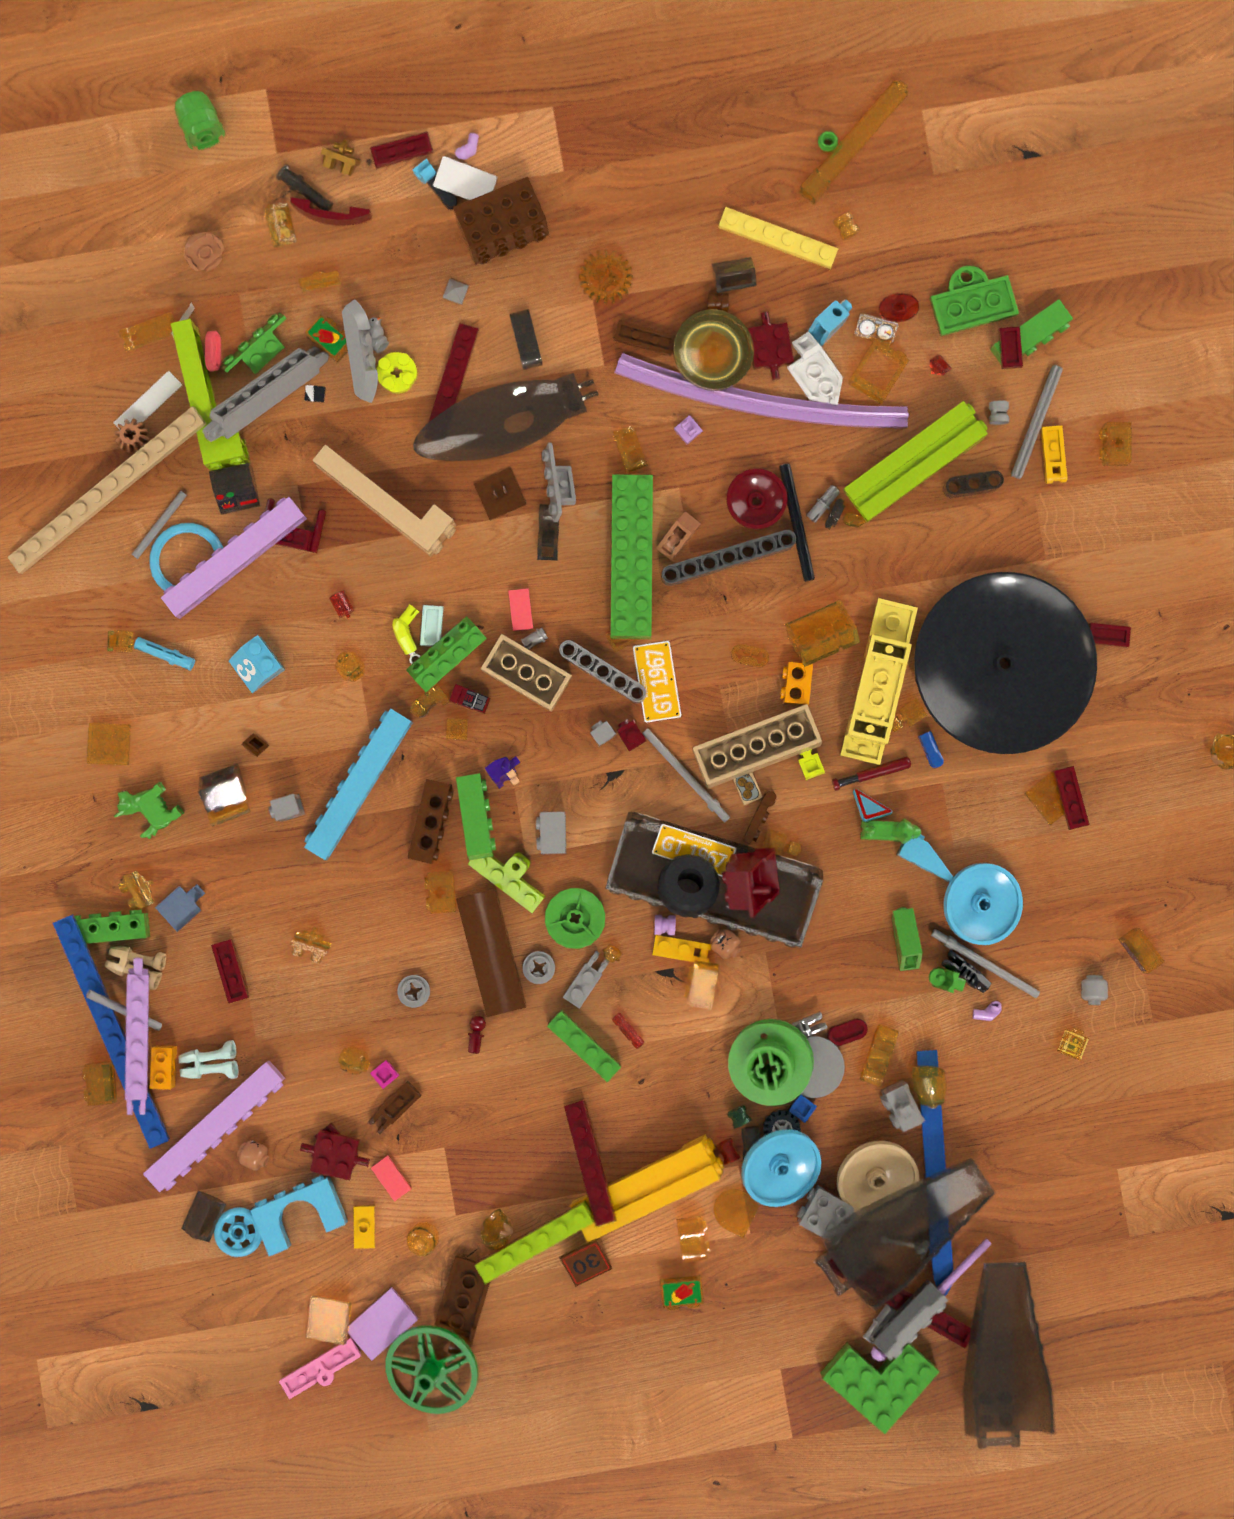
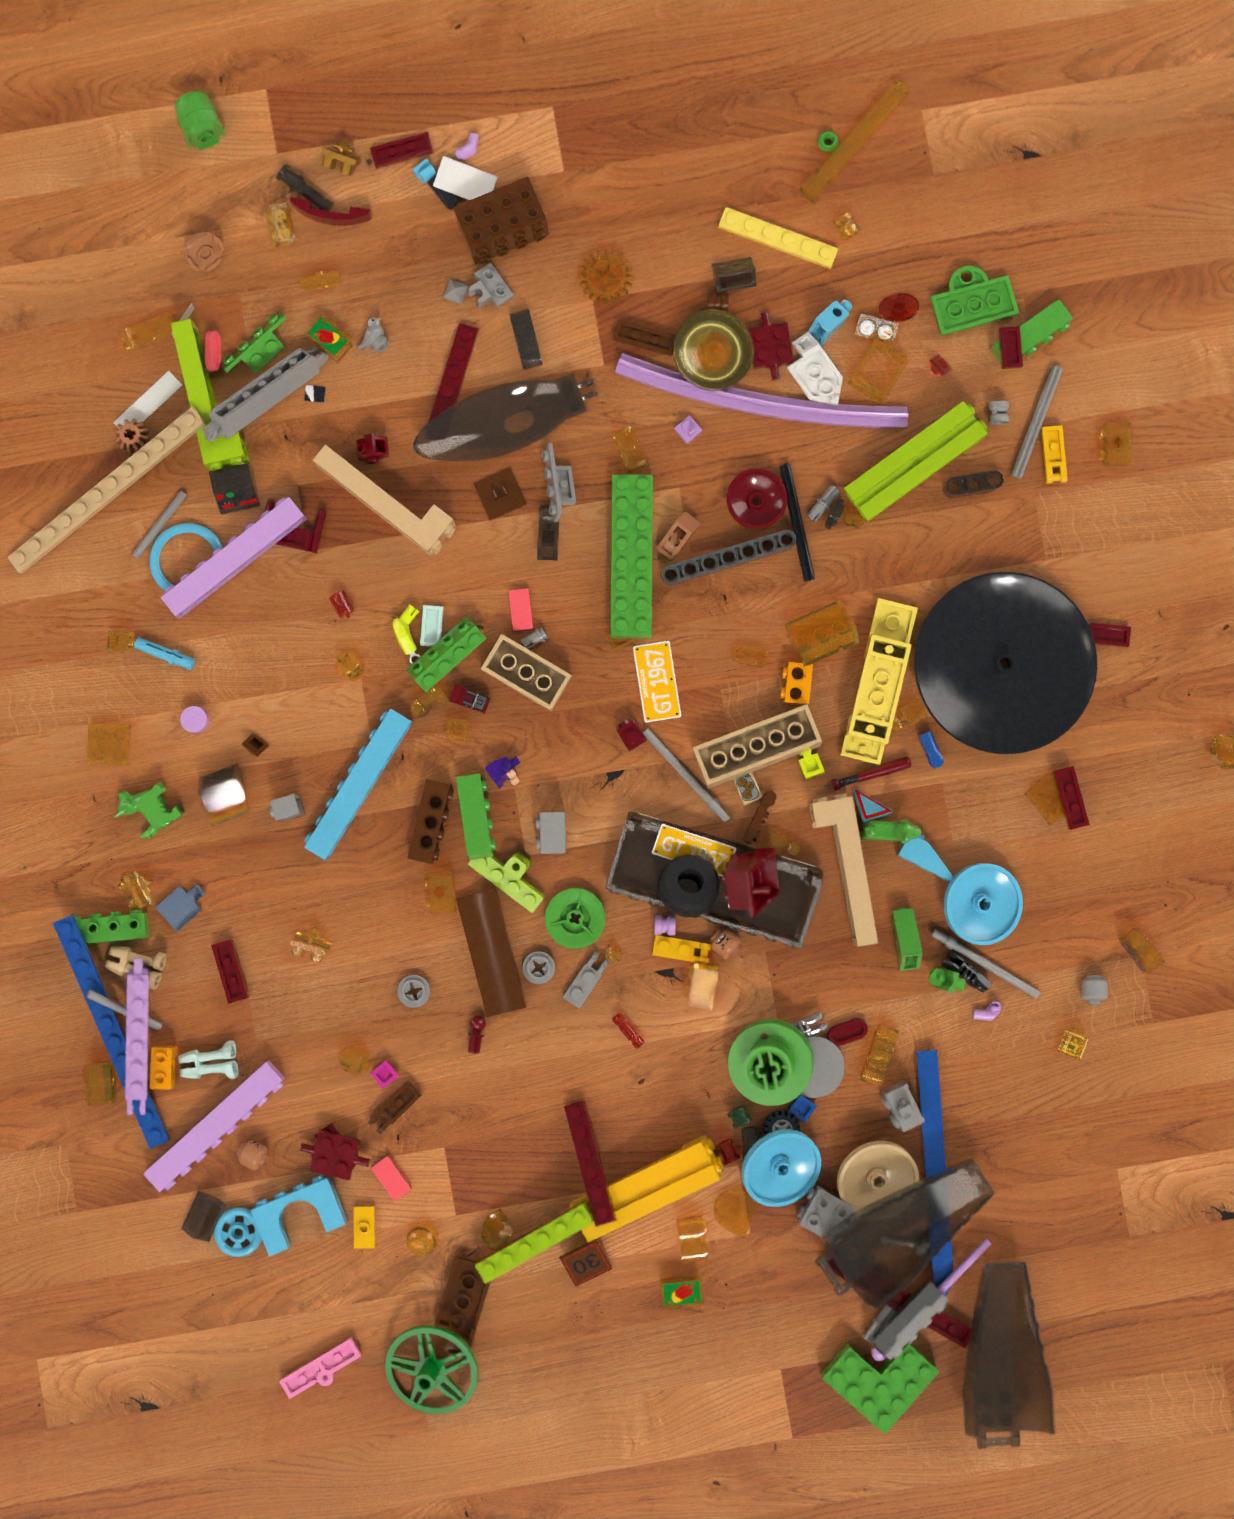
medium azure slope [229,635,285,694] -> none
clear yellow tile [306,1295,352,1345] -> none
light grey brick [342,299,378,403] -> none
lavender tile [345,1287,419,1361] -> none
neon yellow plate [377,352,417,394] -> none
bright green brick [547,1010,621,1082] -> none
light grey beam [559,640,646,703] -> none
light grey plate [590,721,616,747] -> none
clear yellow helmet [912,1066,947,1108] -> none
none -> lavender piece [180,706,210,733]
none -> dark red brick [356,433,389,464]
none -> light grey plate [468,263,514,308]
none -> tan brick [808,793,878,947]

